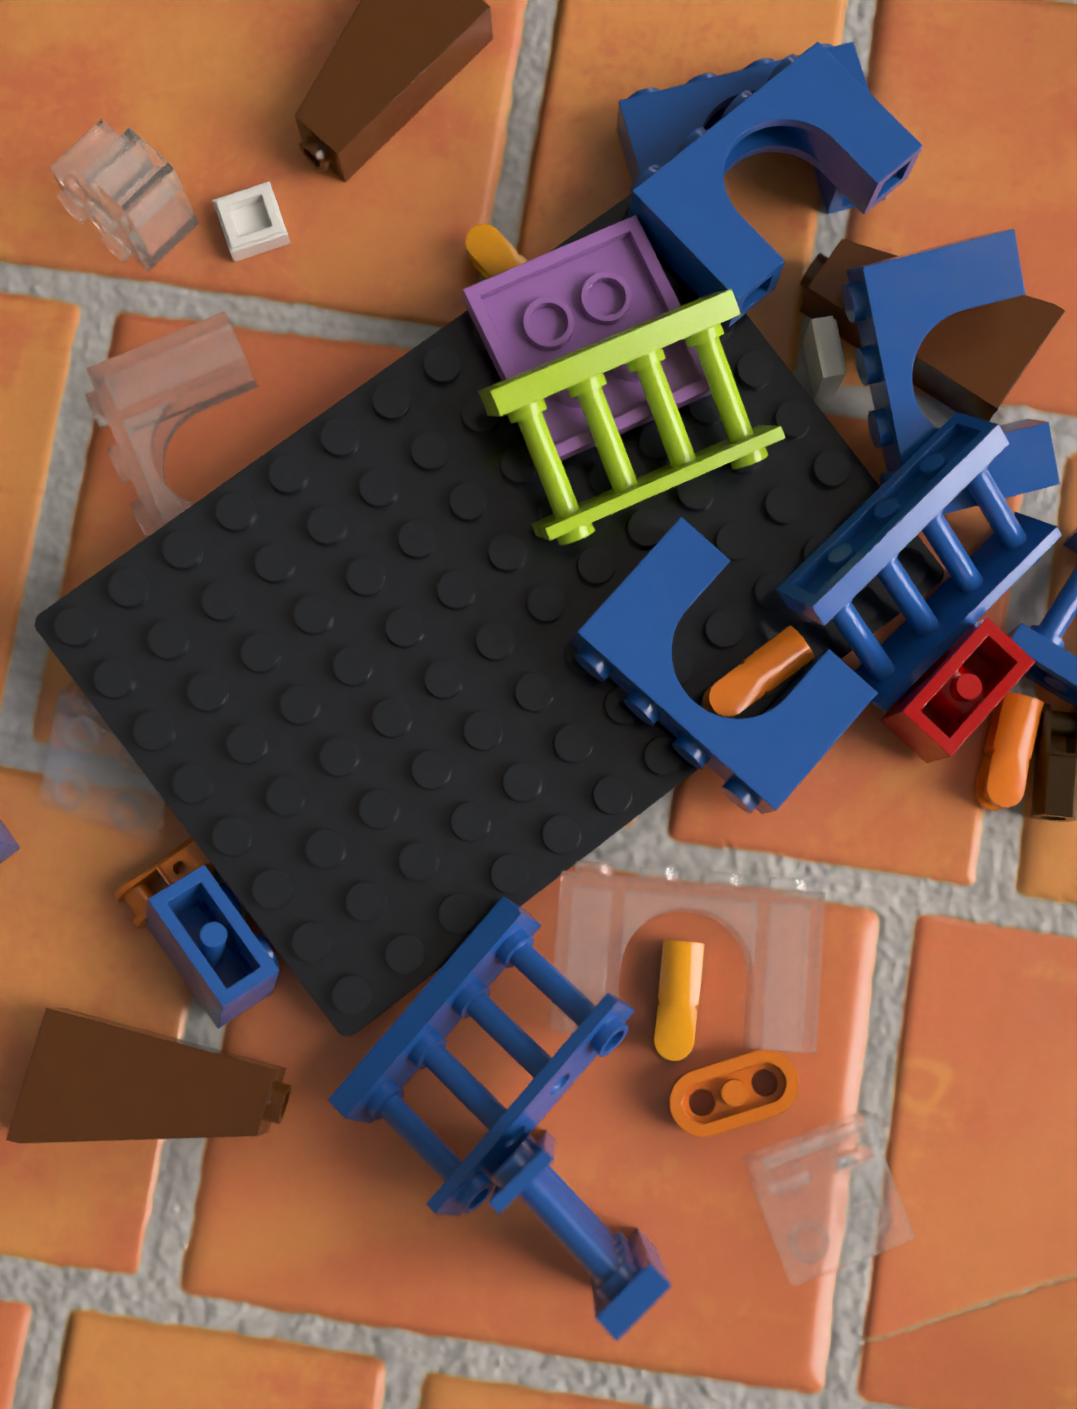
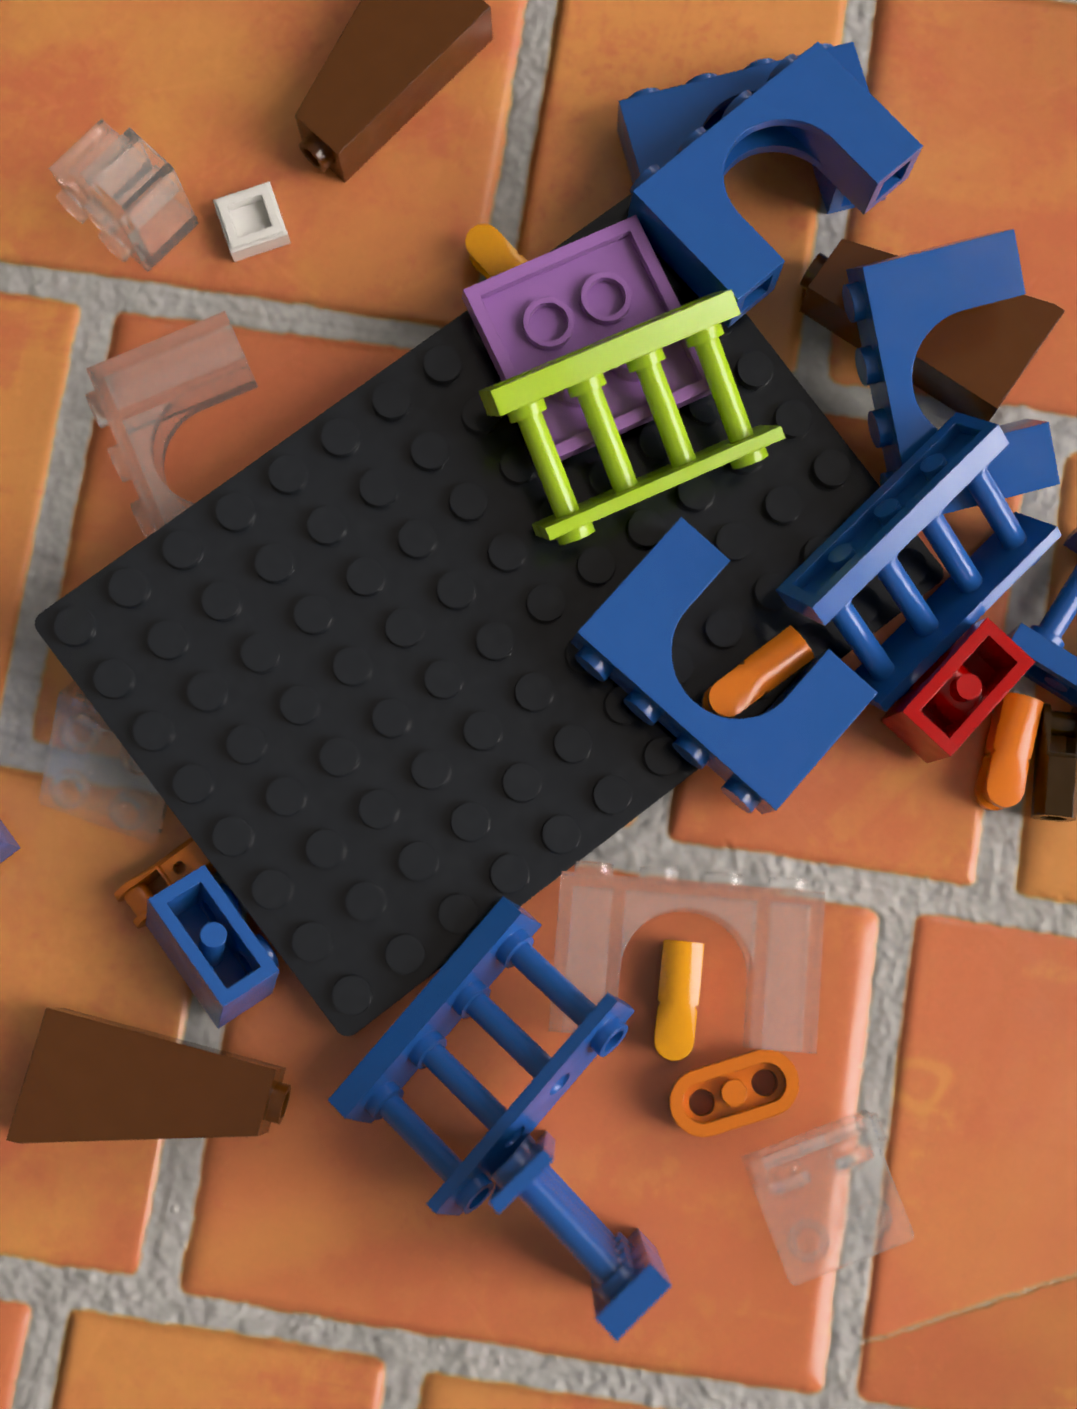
white tile [802,316,847,399] -> none

